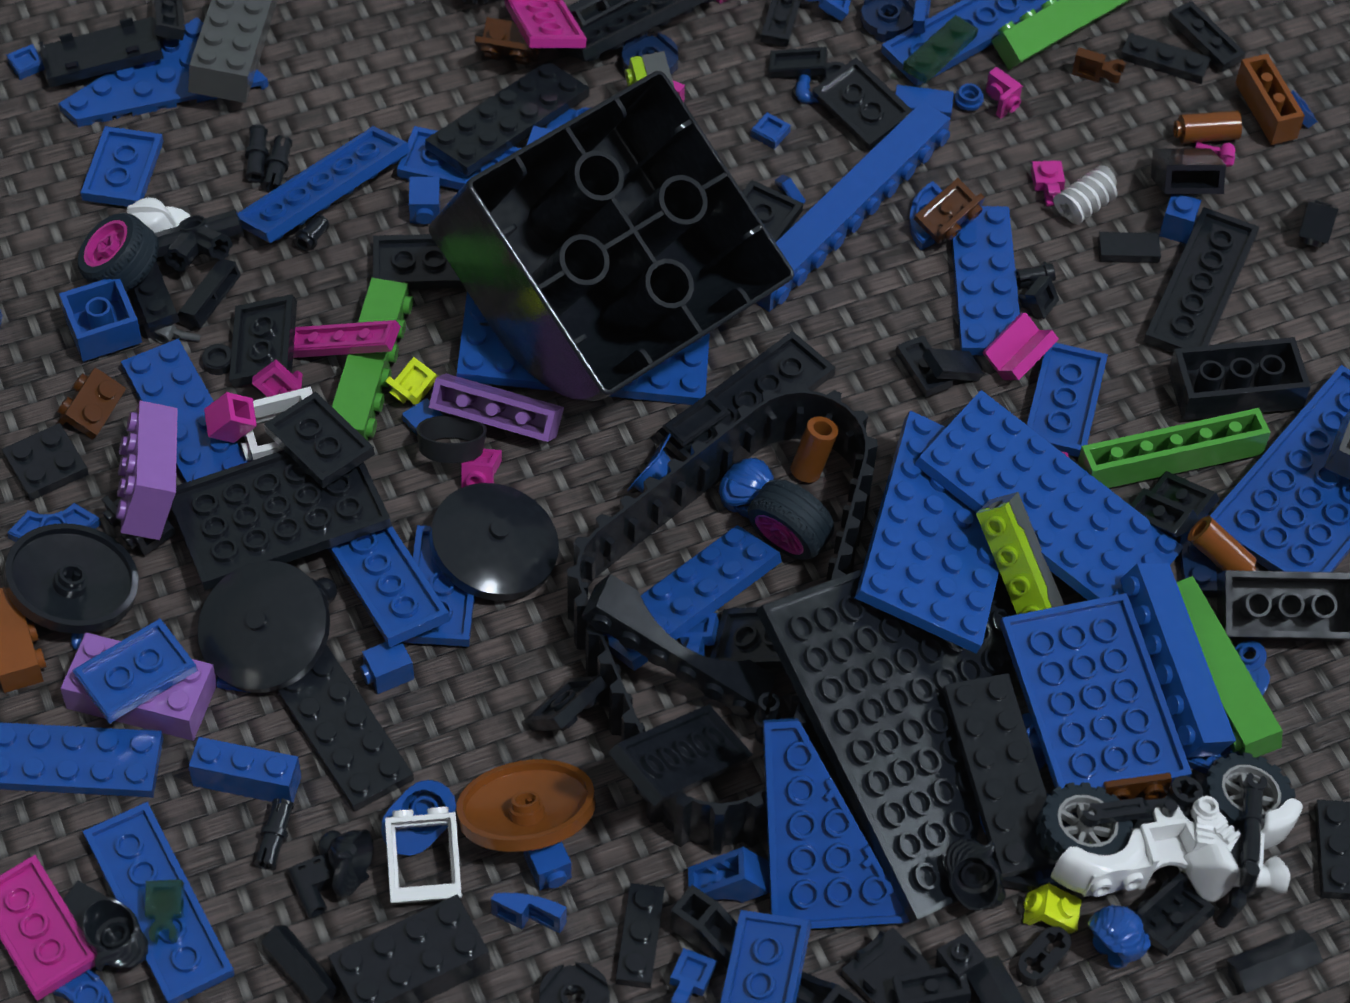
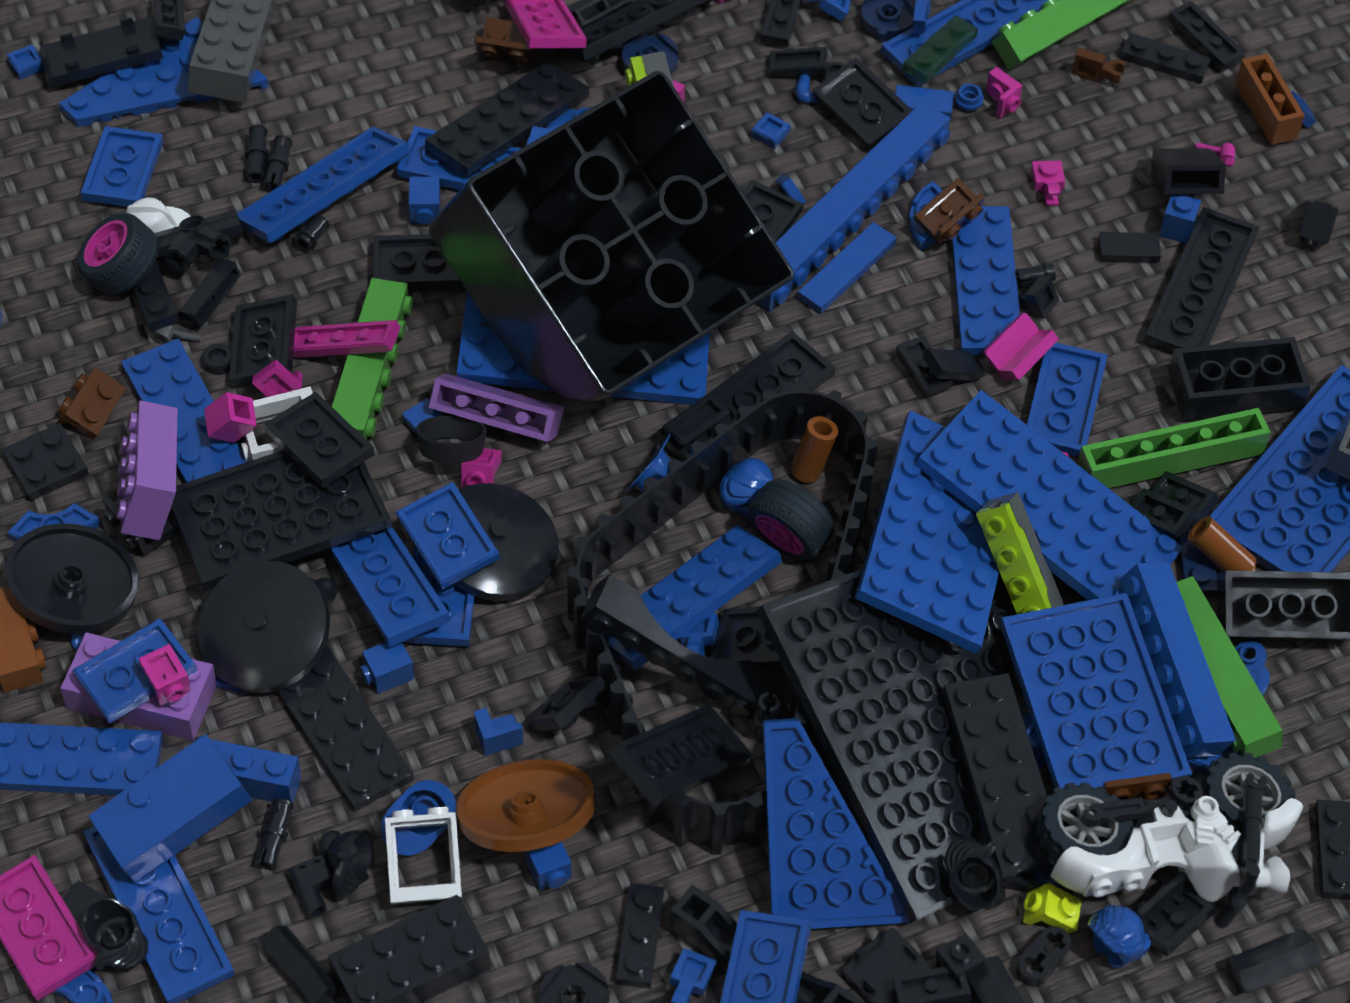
blue brick [59,279,142,362] -> none
plate [145,879,184,944] -> none
neon yellow bracket [386,357,438,405] -> none
blue slope [491,893,567,934] -> none
blue arch [688,847,770,903] -> none
white piece [1053,165,1117,225] -> none
dark orange brick [1173,111,1242,144] -> none
none -> blue brick [88,734,252,883]
none -> dark pink bracket [138,644,191,705]
none -> blue tile [396,482,500,590]
none -> blue panel [473,708,523,756]
none -> blue tile [797,222,897,314]

